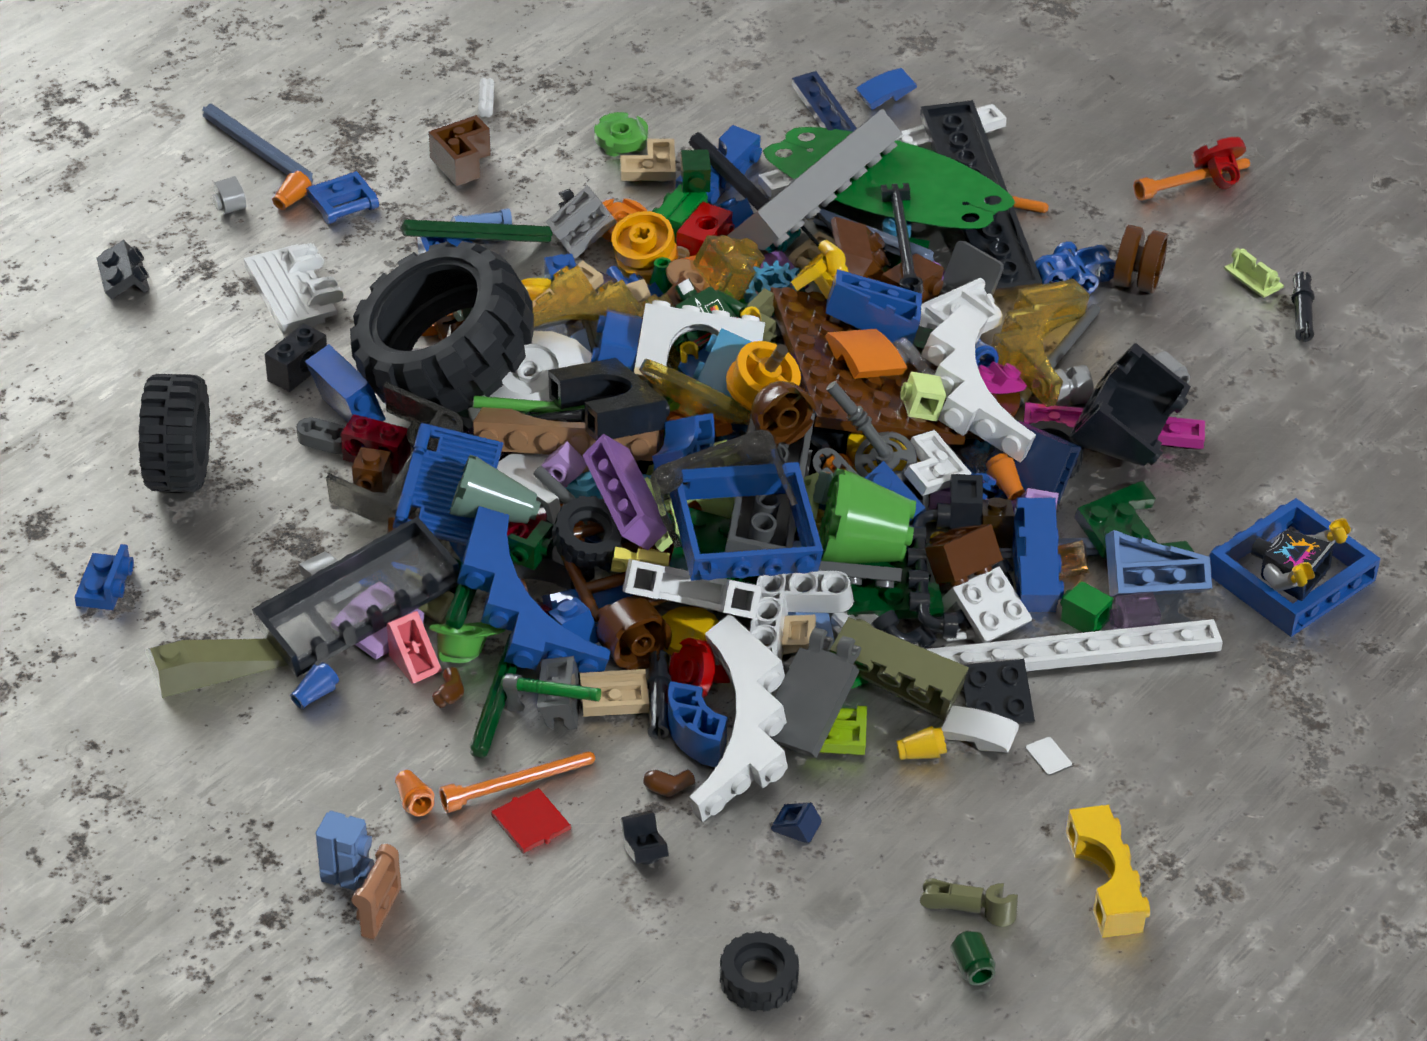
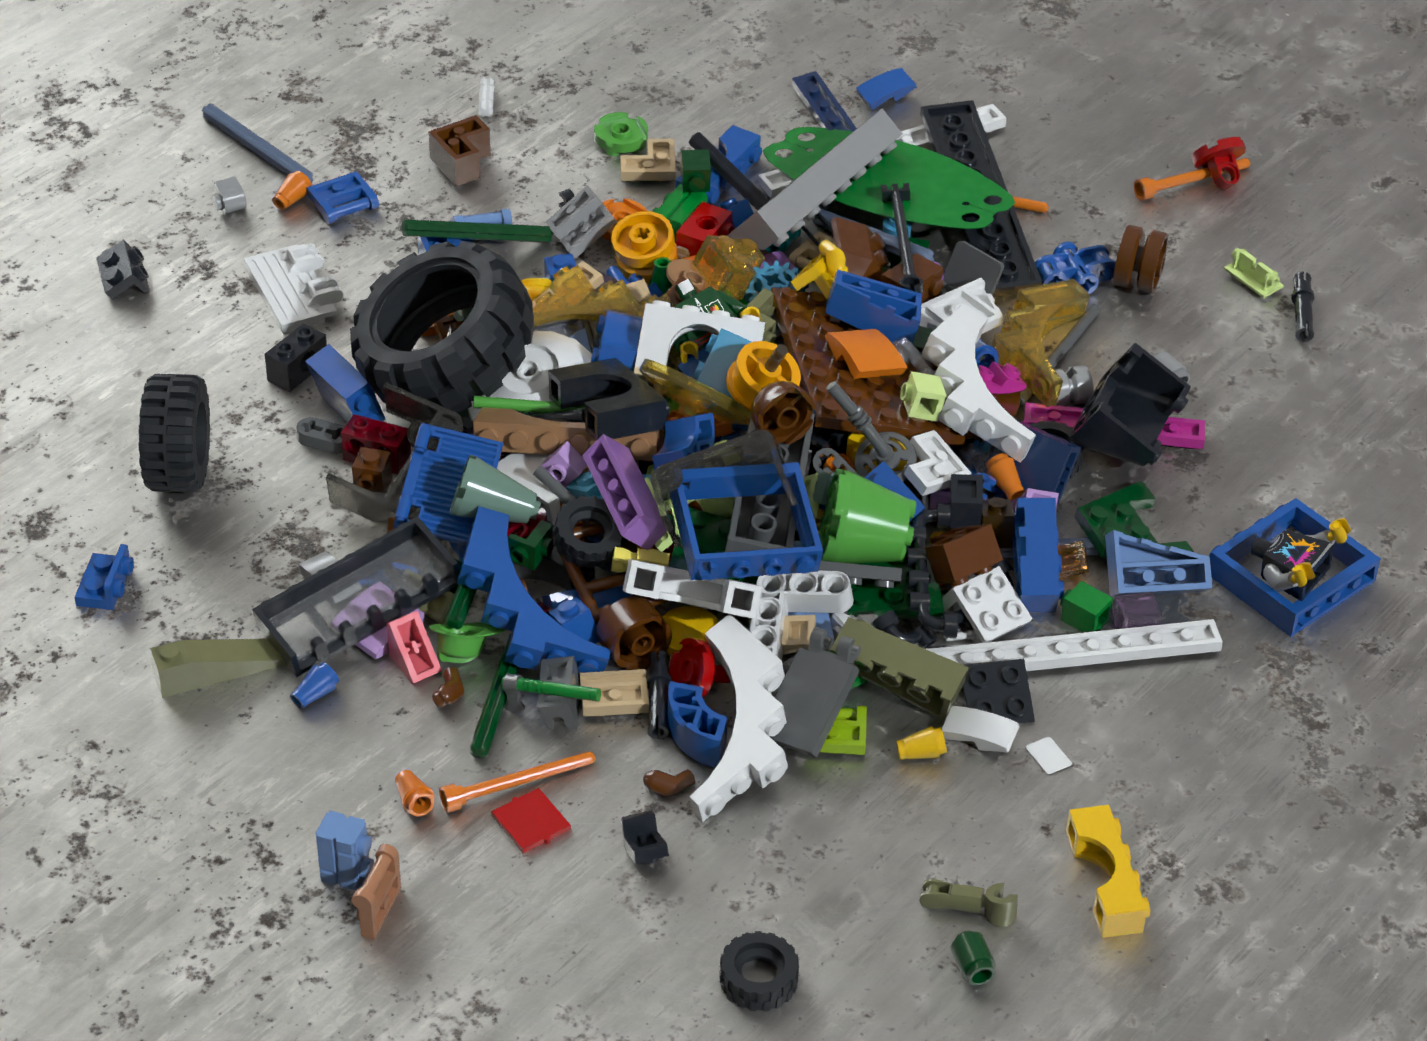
dark blue slope [771,802,822,843] -> none

